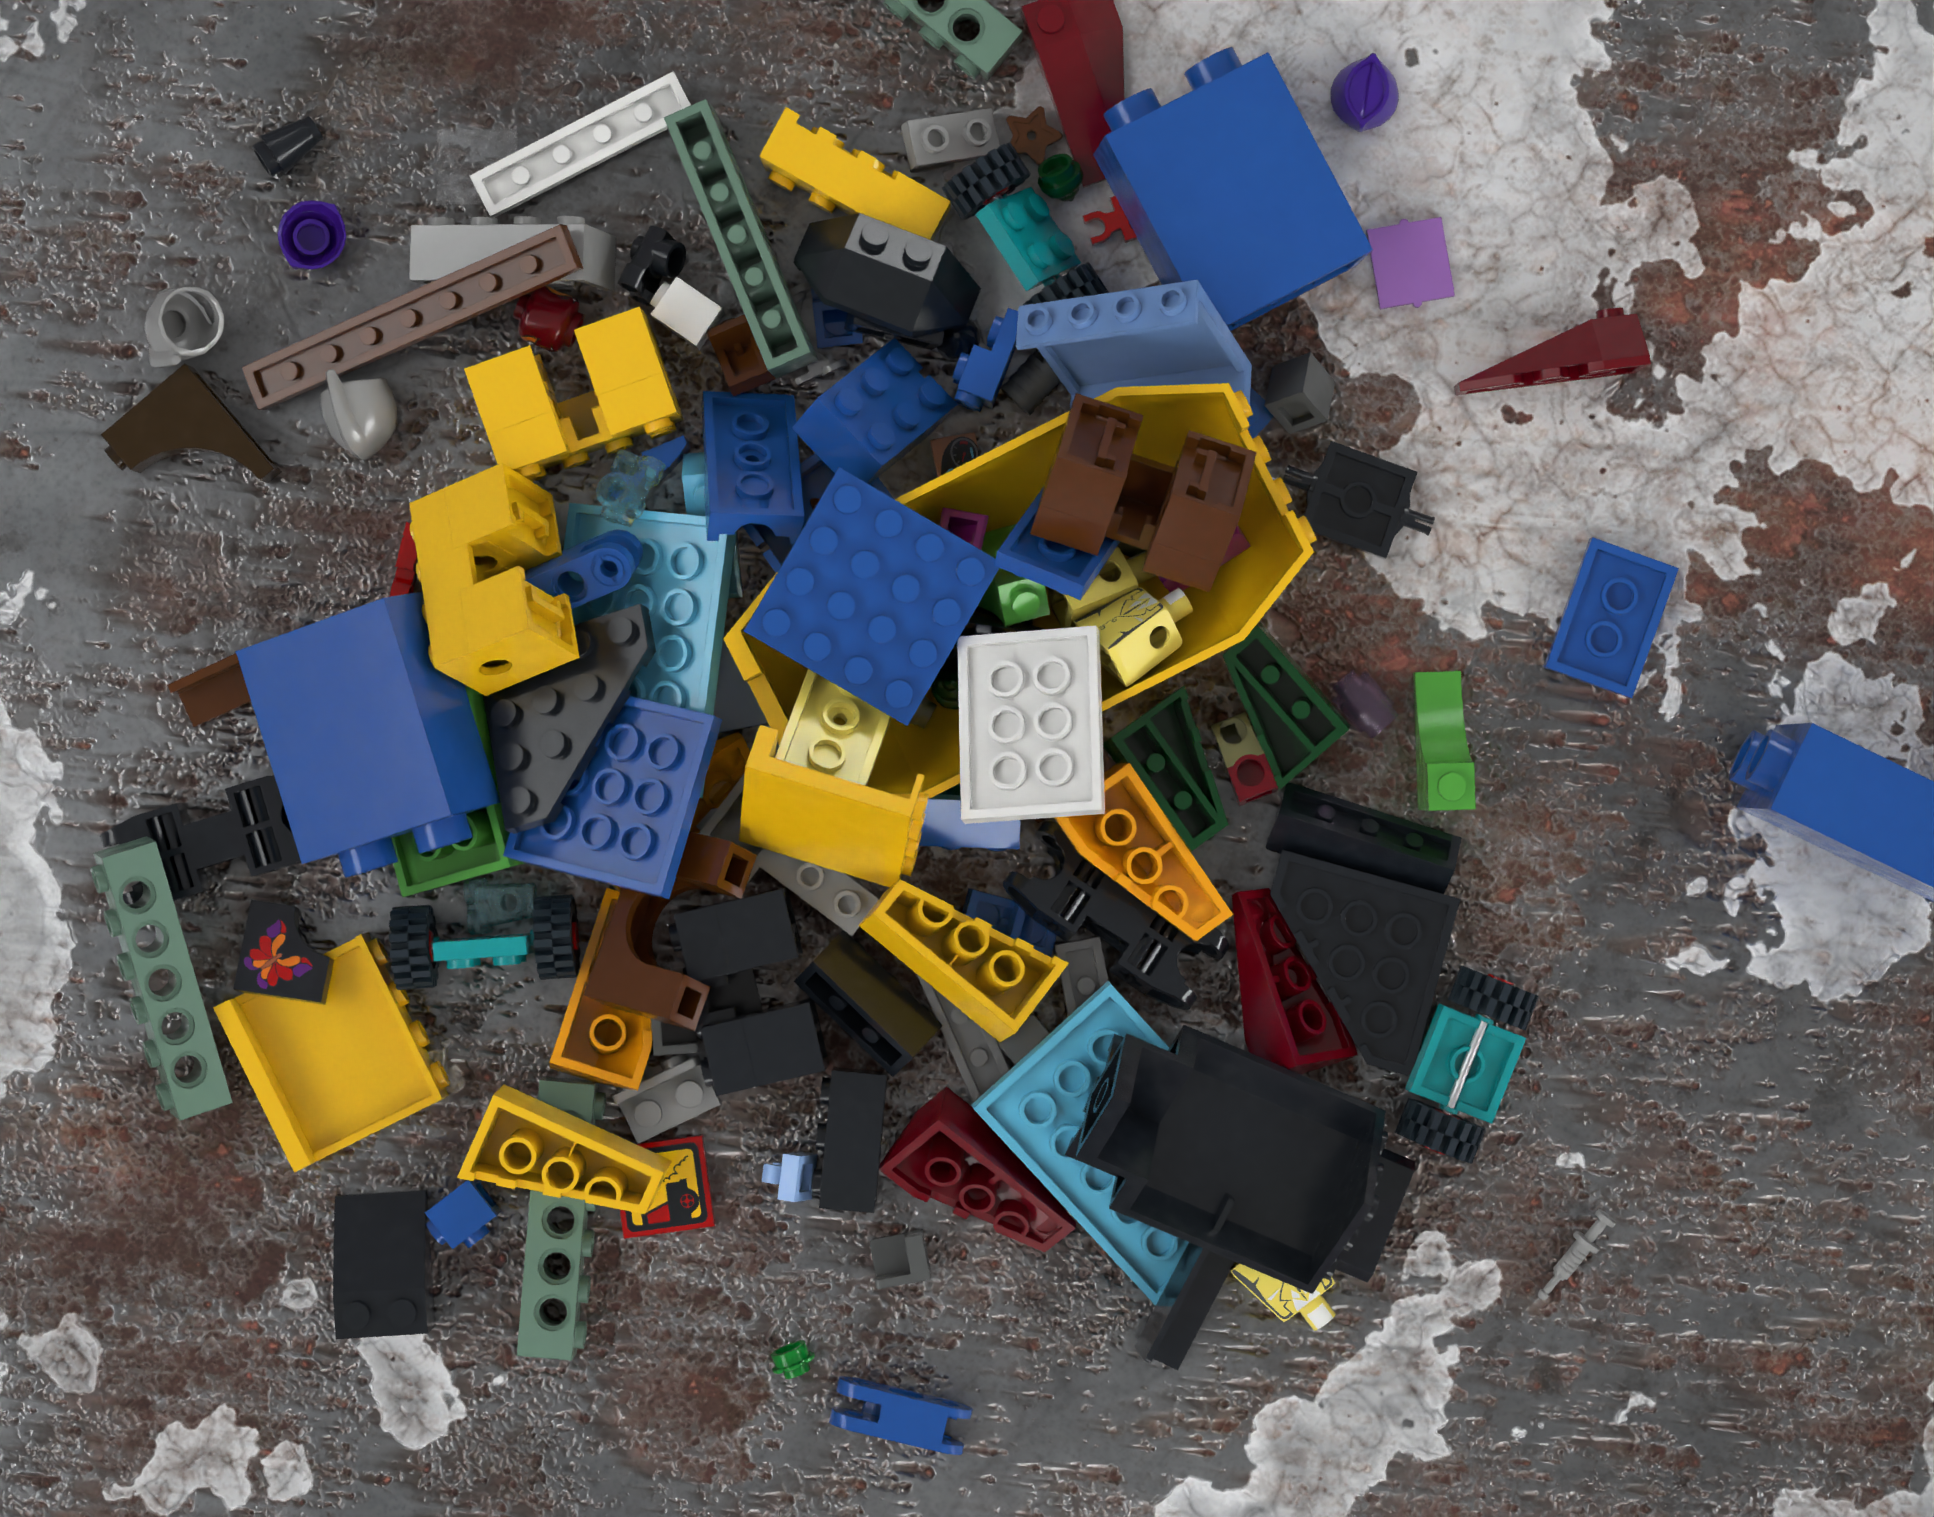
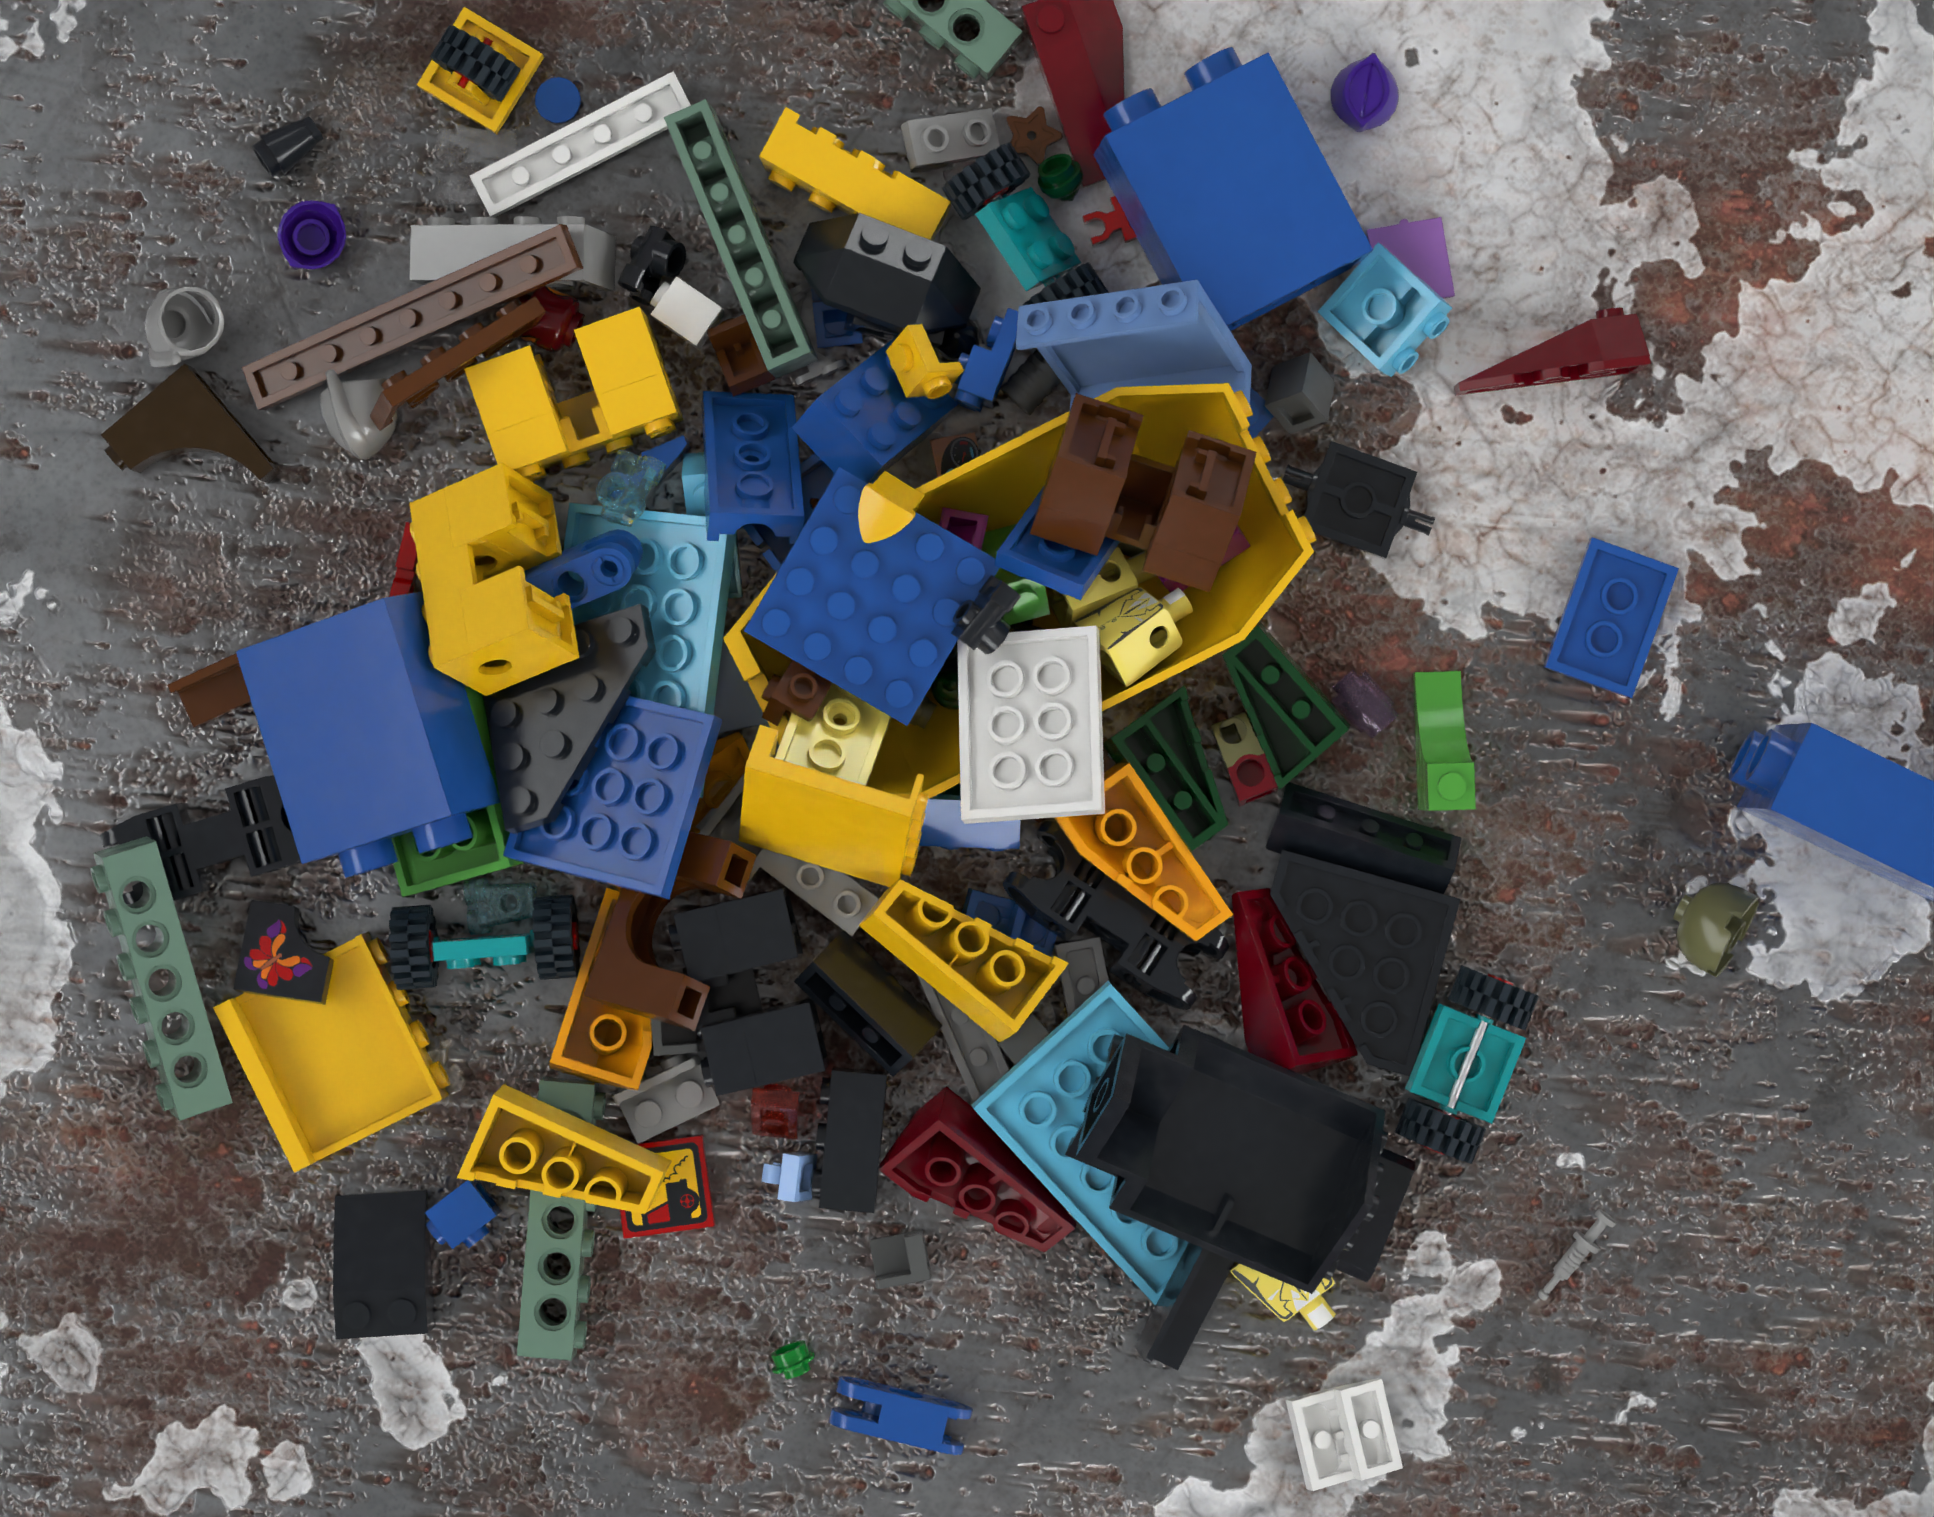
none -> reddish brown wing [370,297,546,431]
none -> yellow plate [417,7,544,135]
none -> blue piece [535,77,581,123]
none -> clear red plate [751,1084,800,1140]
none -> reddish brown bracket [761,660,832,726]
none -> yellow tile [858,471,925,543]
none -> yellow bracket [886,324,964,399]
none -> black plate [951,575,1021,654]
none -> white slope [1286,1378,1403,1491]
none -> medium azure plate [1317,242,1452,377]
none -> olive cylinder [1673,883,1759,978]

